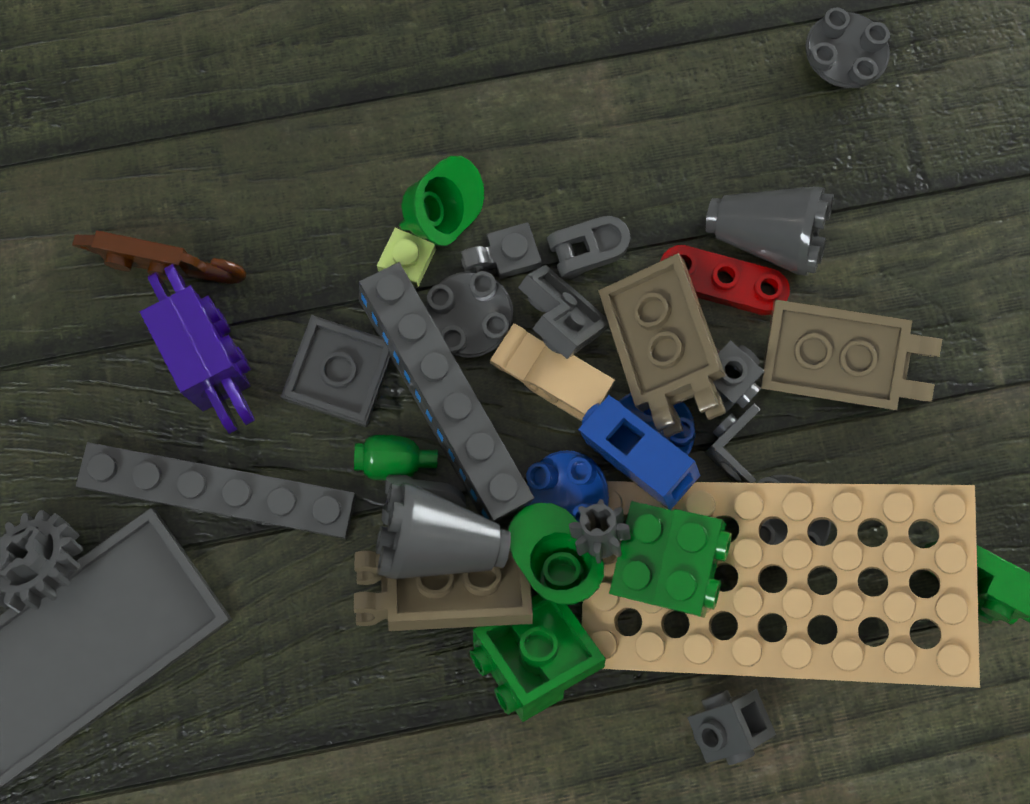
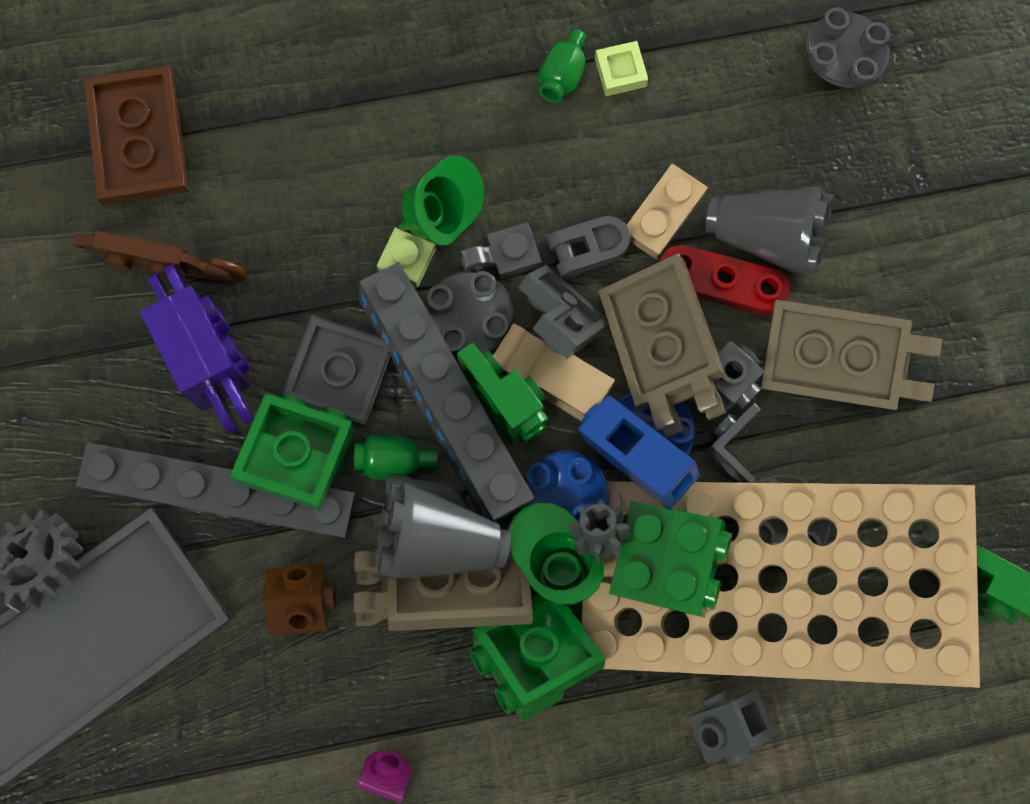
none -> reddish brown plate [84,65,189,206]
none -> green plate [230,393,355,511]
none -> reddish brown brick [262,564,337,636]
none -> magenta plate [356,751,411,804]
none -> green plate [457,342,548,445]
none -> green plant [537,29,586,103]
none -> yellowish green plate [595,41,648,97]
none -> tan plate [627,163,708,260]

